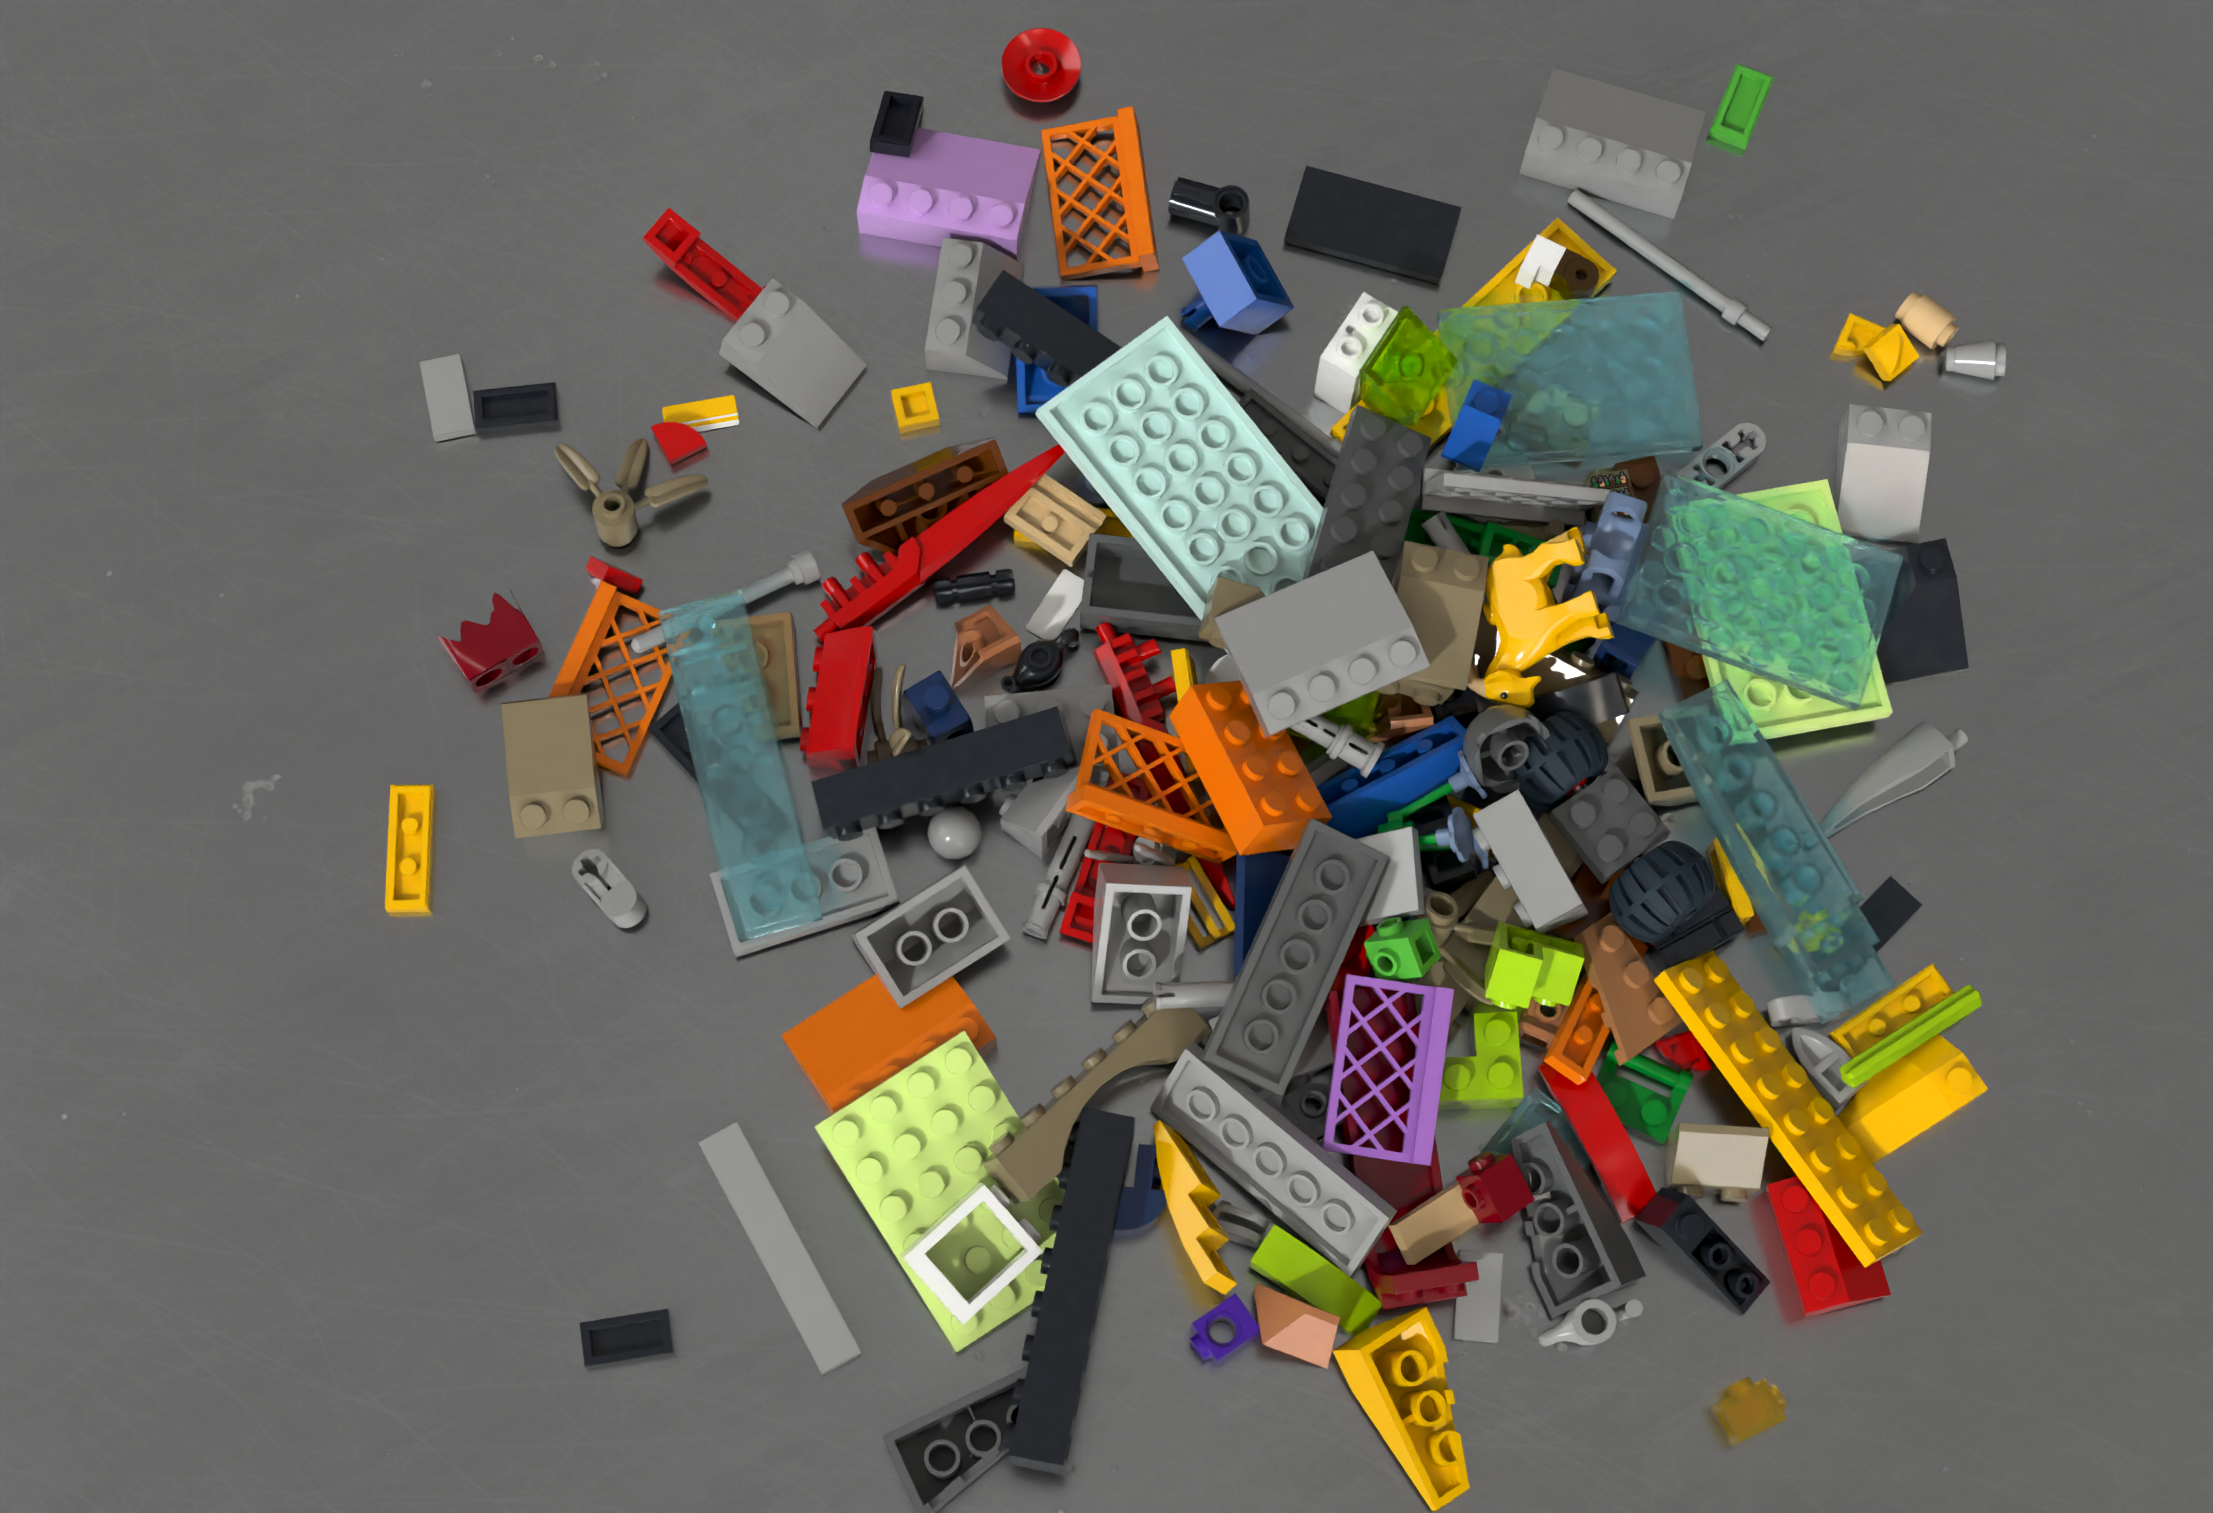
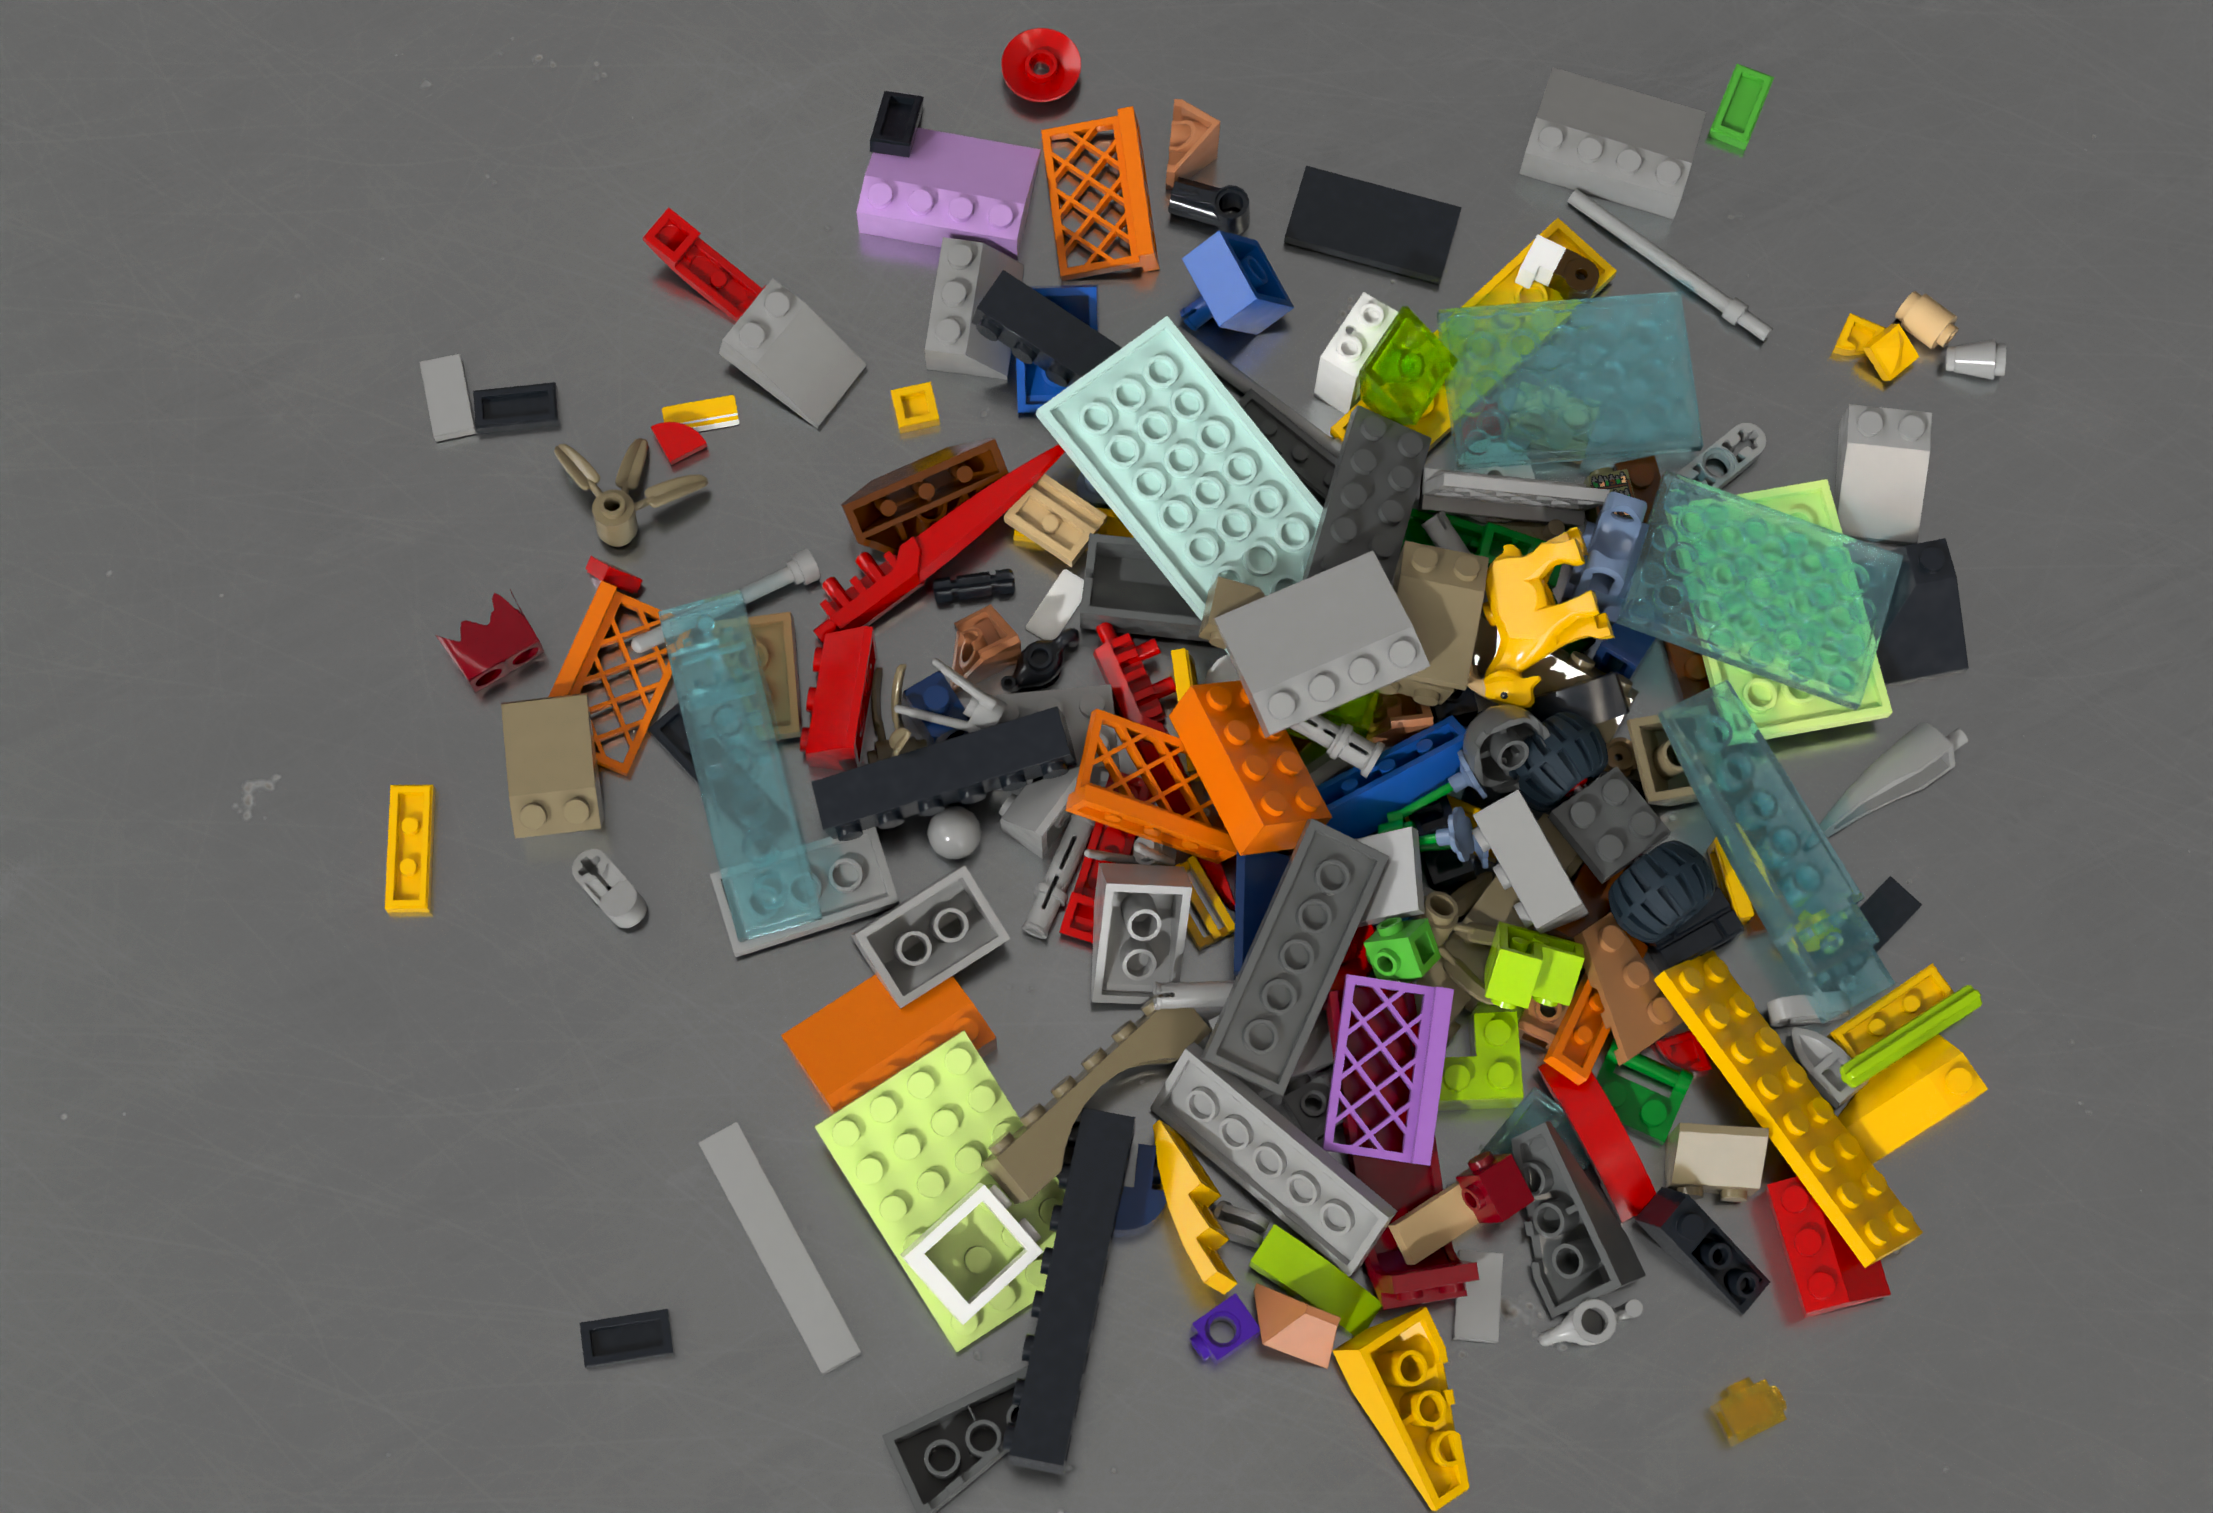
blue slope [1441,379,1512,472] -> none
none -> light grey plant [894,658,1007,733]
none -> nougat slope [1166,99,1221,190]
none -> tan plate [1604,737,1637,777]

